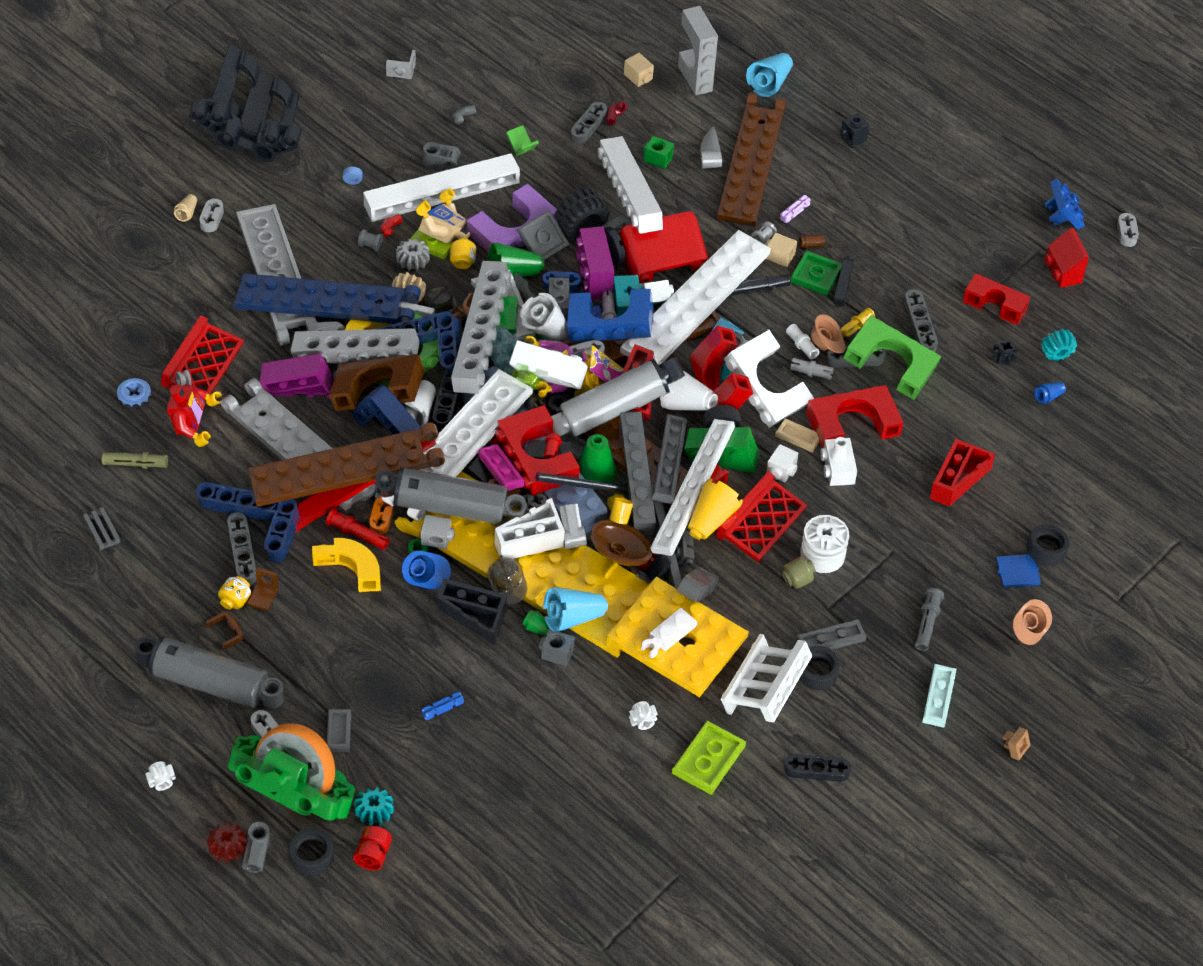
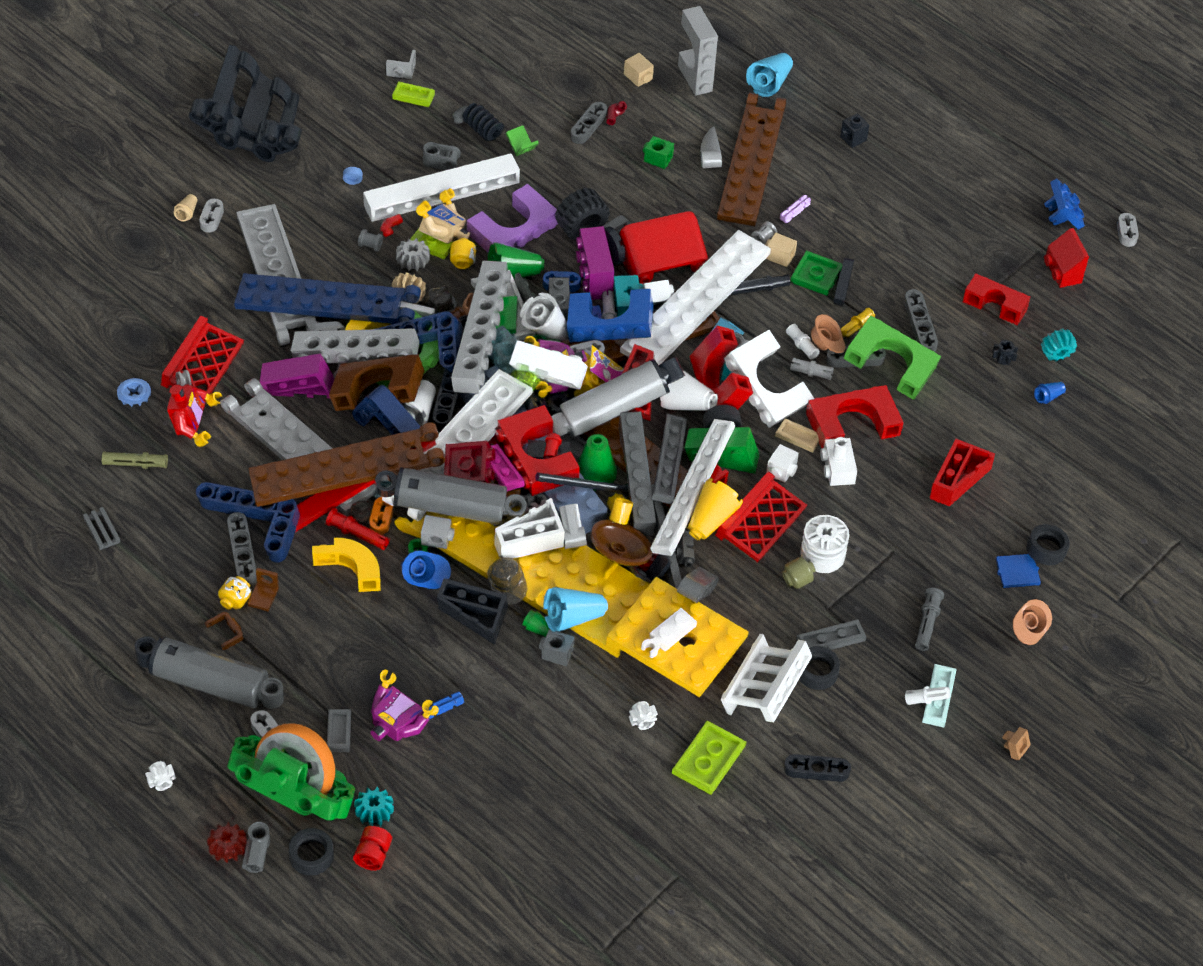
dark grey tile [516,210,569,260] -> none
white brick [598,136,663,234] -> none
reddish brown pin [799,233,825,249] -> none
none -> magenta torso [370,670,439,741]
none -> lime plate [392,82,435,107]
none -> dark red plate [444,441,496,483]
none -> black piece [462,103,504,141]
none -> white axle [905,686,950,705]

